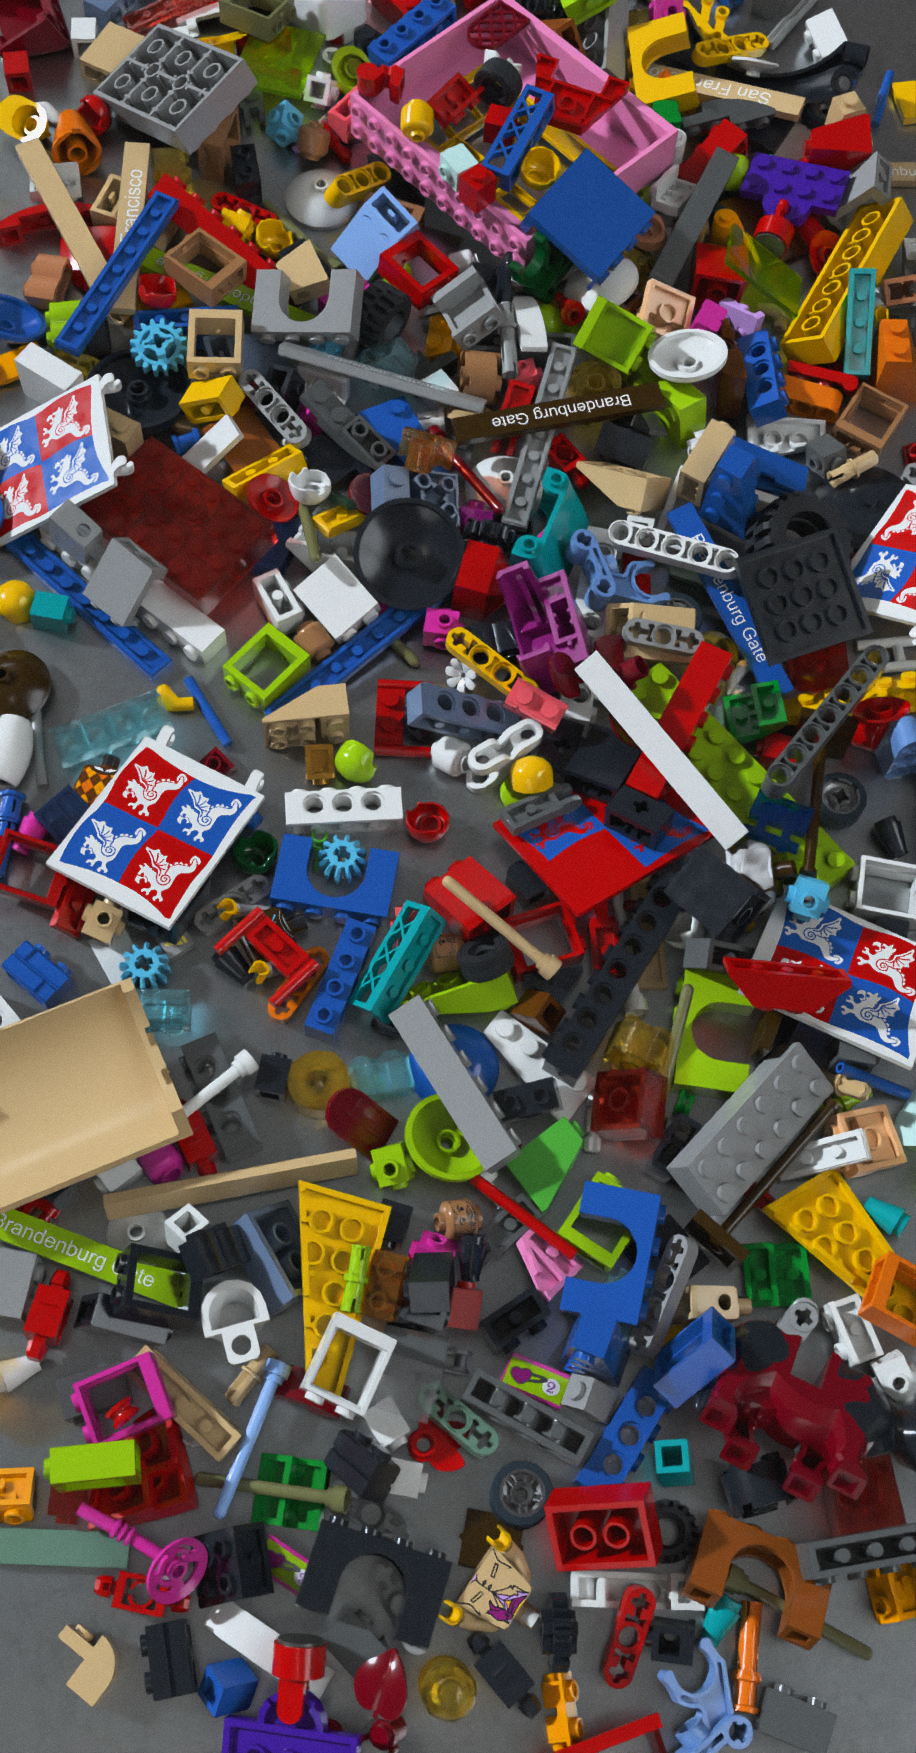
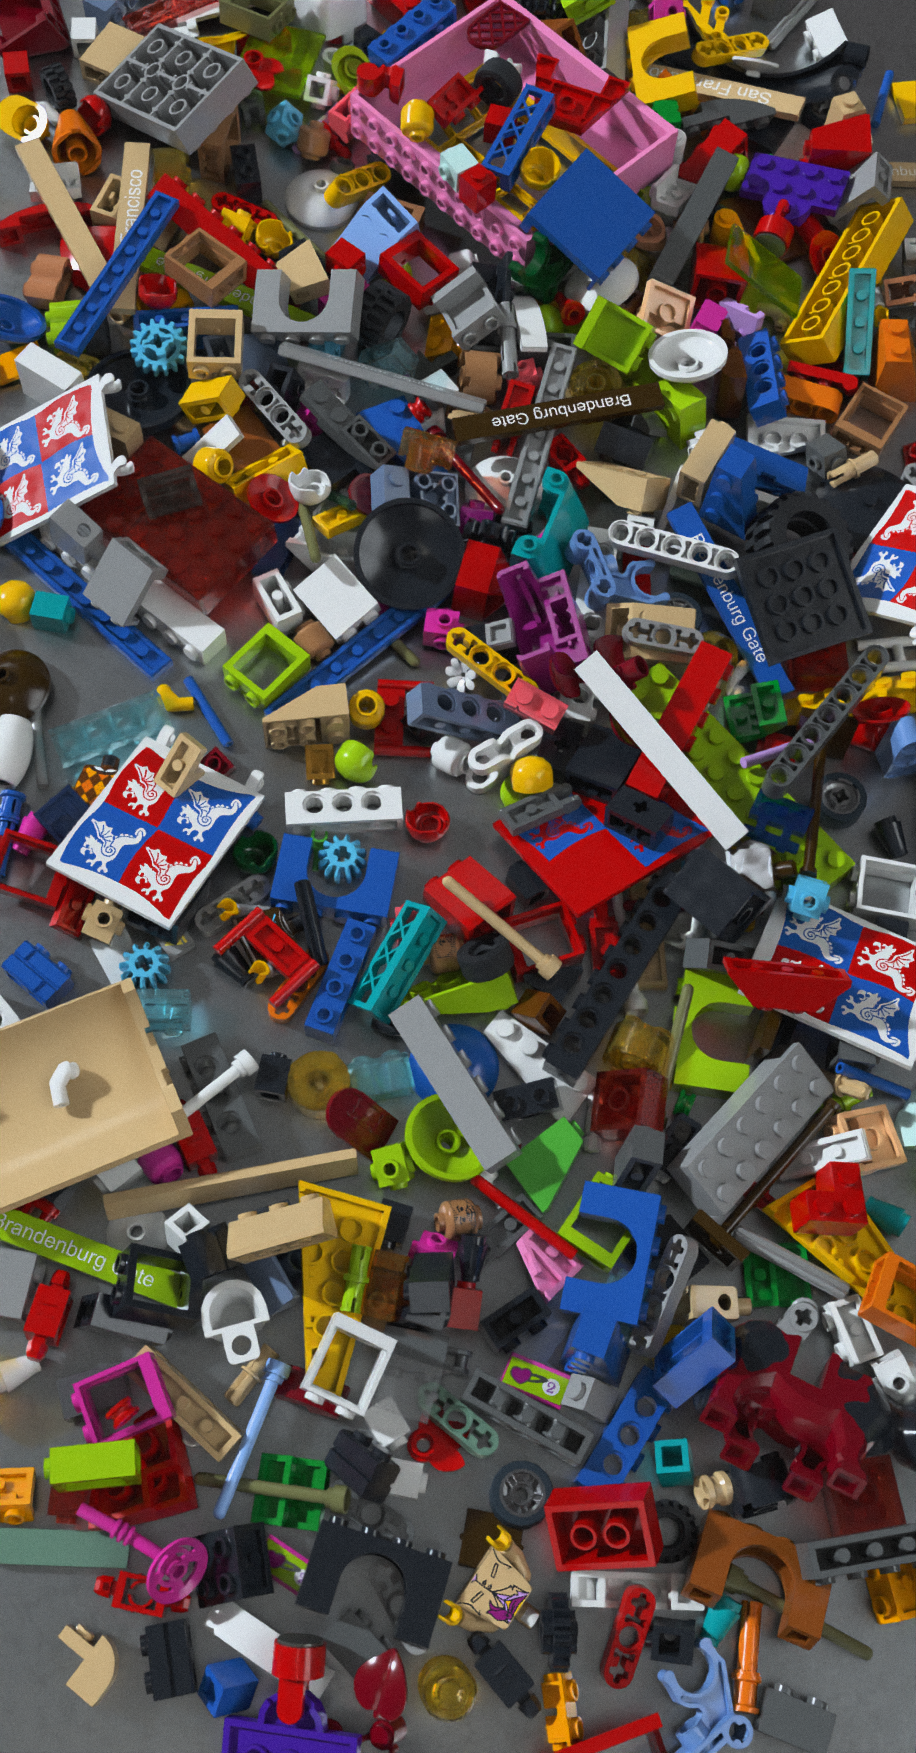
none -> black tyre [39,61,77,113]
none -> white arm [49,1061,80,1108]
none -> clear smoke hinge [136,464,203,520]
none -> tan slope [153,732,208,798]
none -> yellow head [193,446,234,484]
none -> tan slope [226,1193,339,1264]
none -> red plate [243,50,284,91]
none -> black axle [294,879,329,967]
none -> red brick [325,237,366,276]
none -> dark grey tile [329,156,355,175]
none -> yellow head [348,689,385,730]
none -> red bush [408,396,433,424]
none -> light grey tile [485,618,516,651]
none -> dark grey brick [612,1125,665,1192]
none -> tan wheel [693,1471,734,1510]
none -> light grey axle [732,1225,850,1300]
none -> lavender bar [740,739,814,769]
none -> red brick [789,1161,868,1236]

